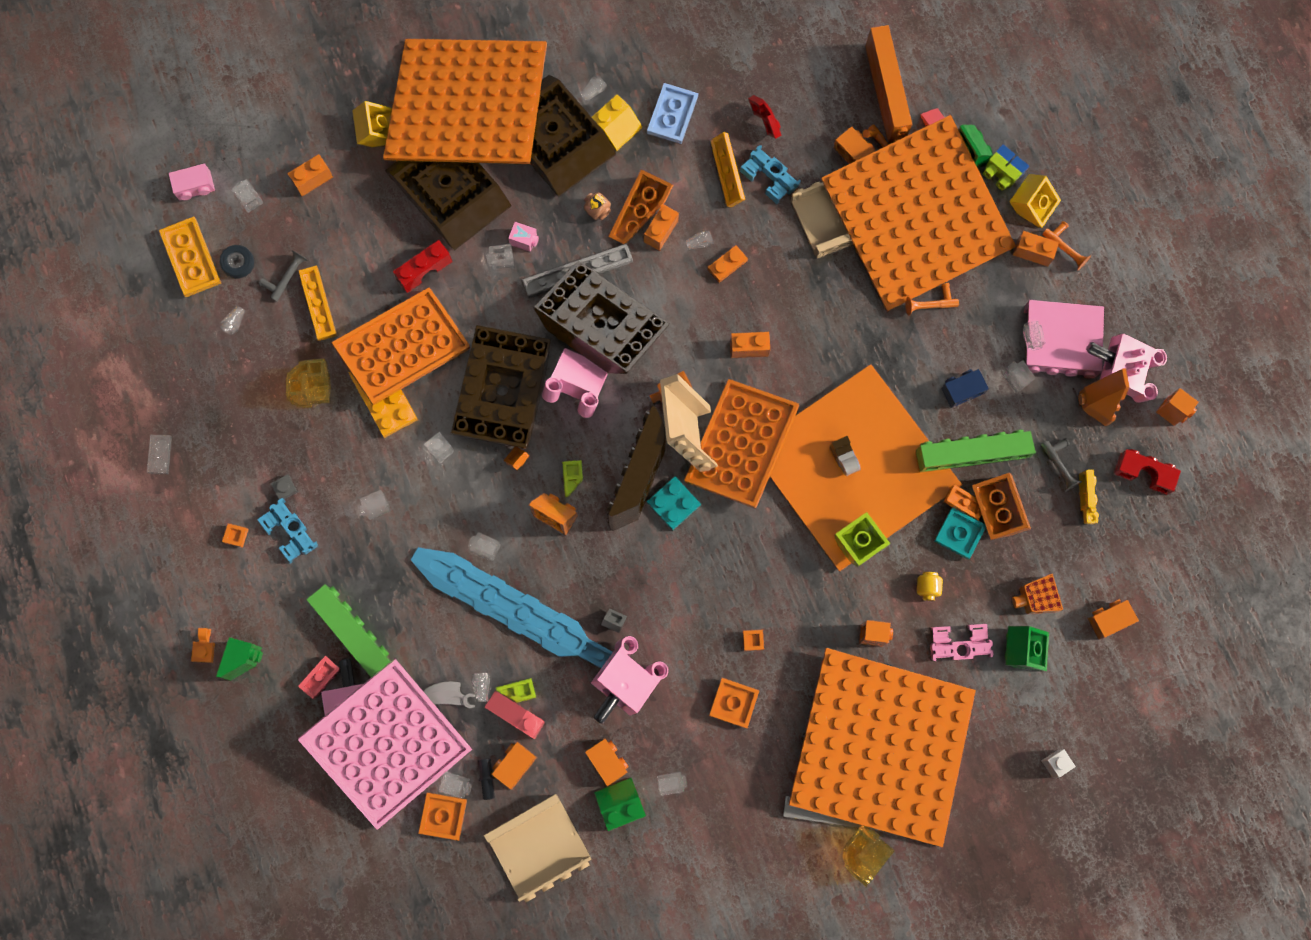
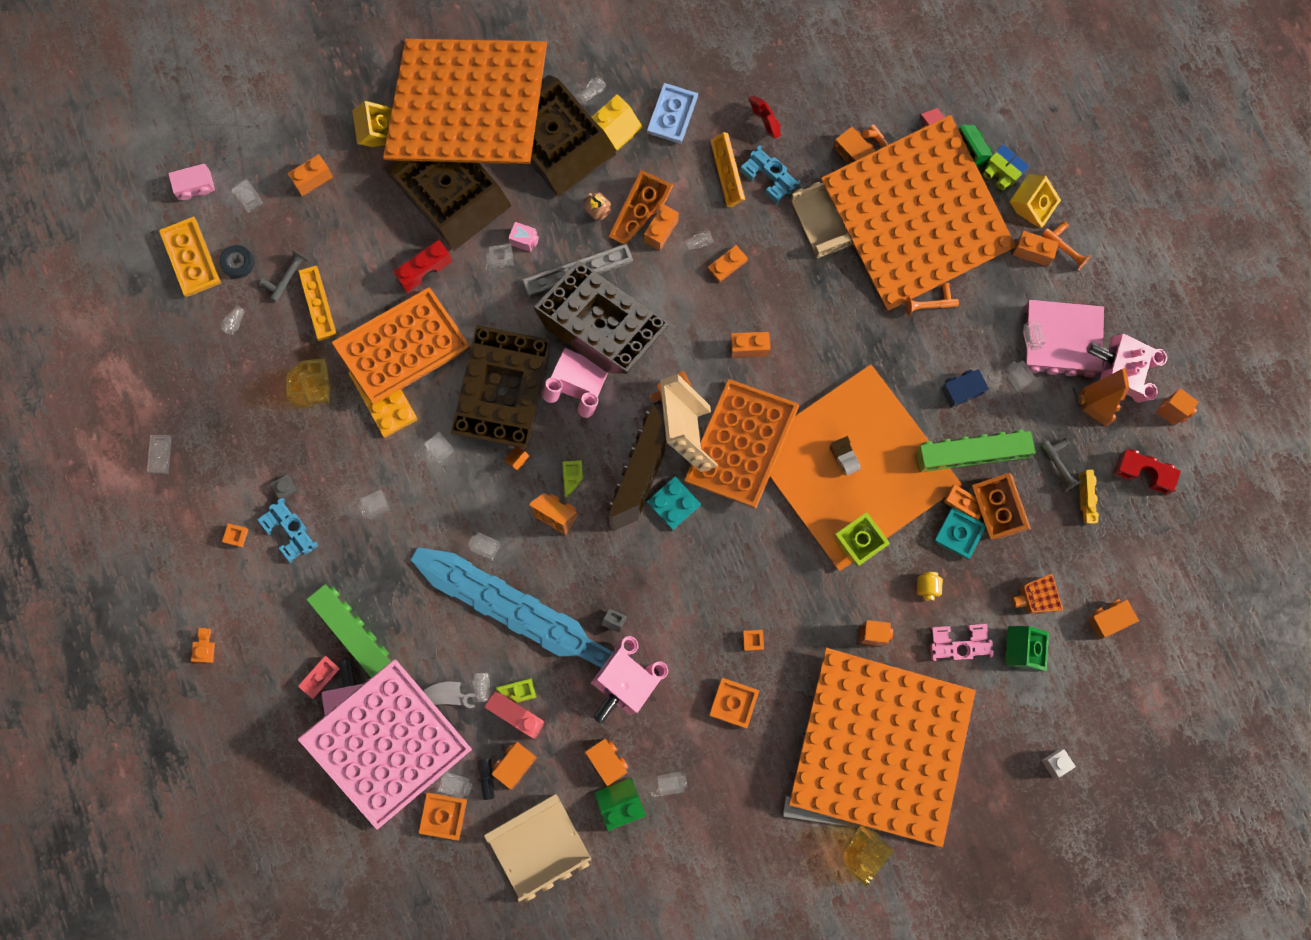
green slope [216,637,263,681] -> none
orange brick [865,25,912,143] -> none

